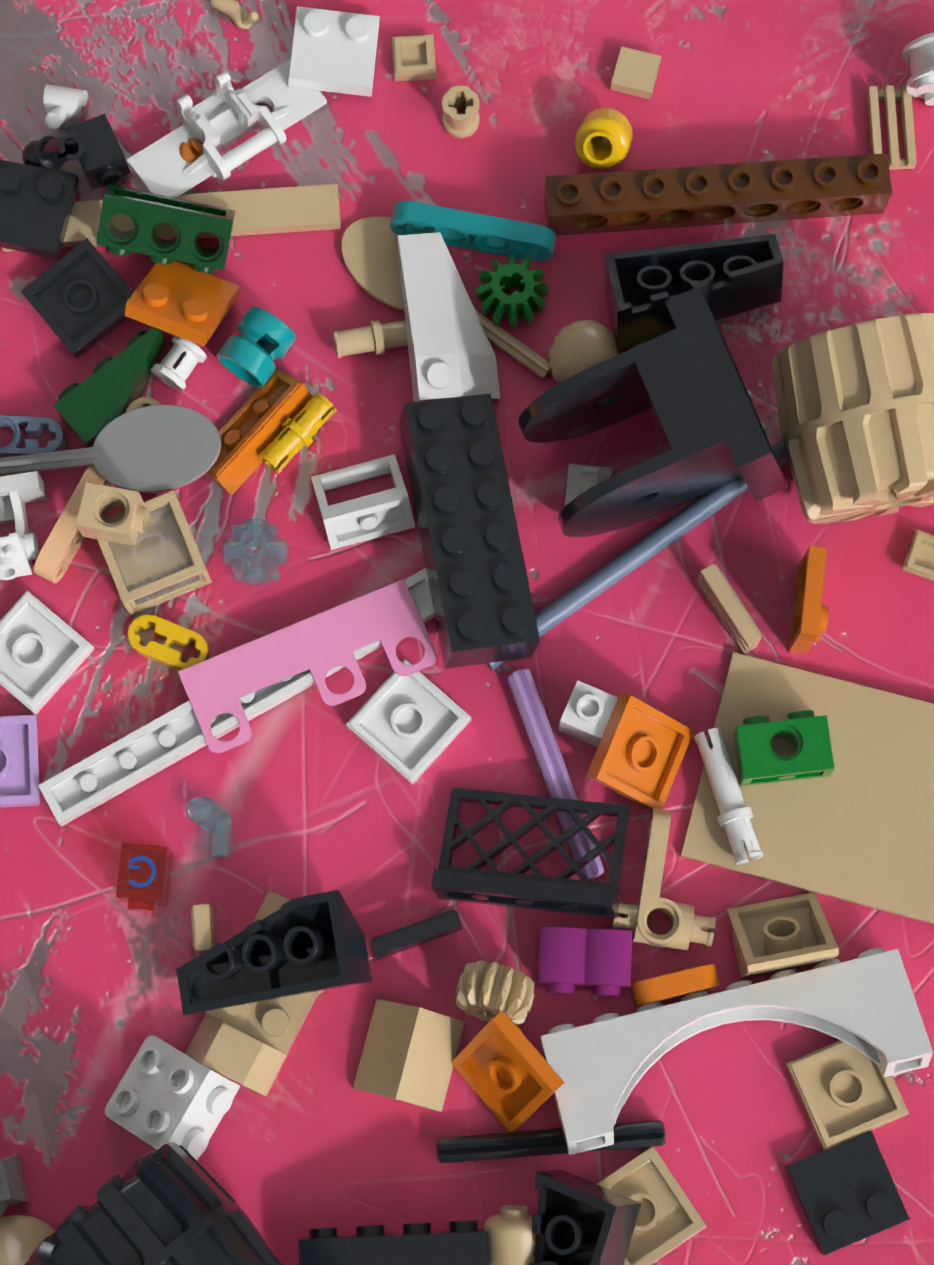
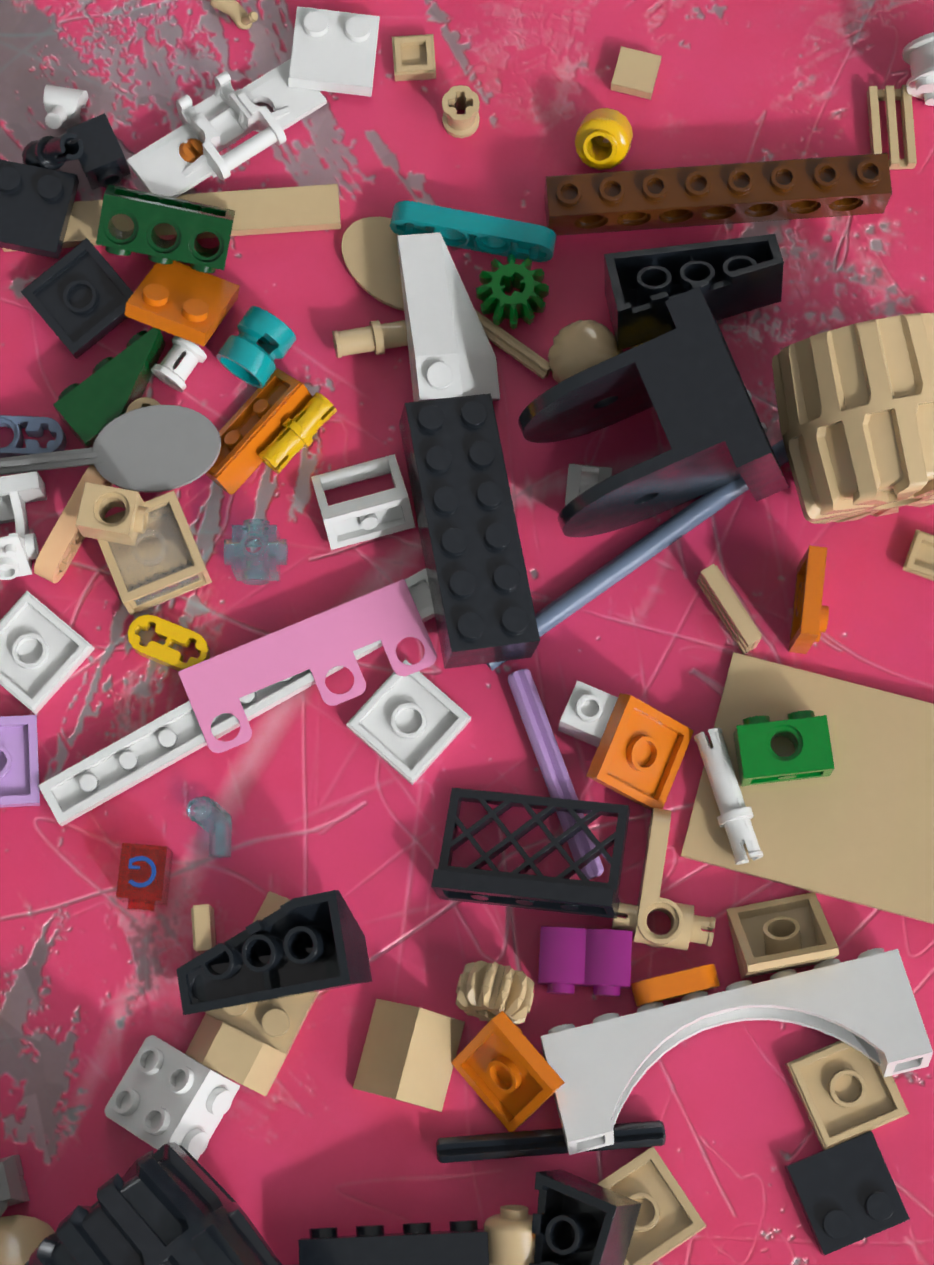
black tile [370,909,462,960] -> none

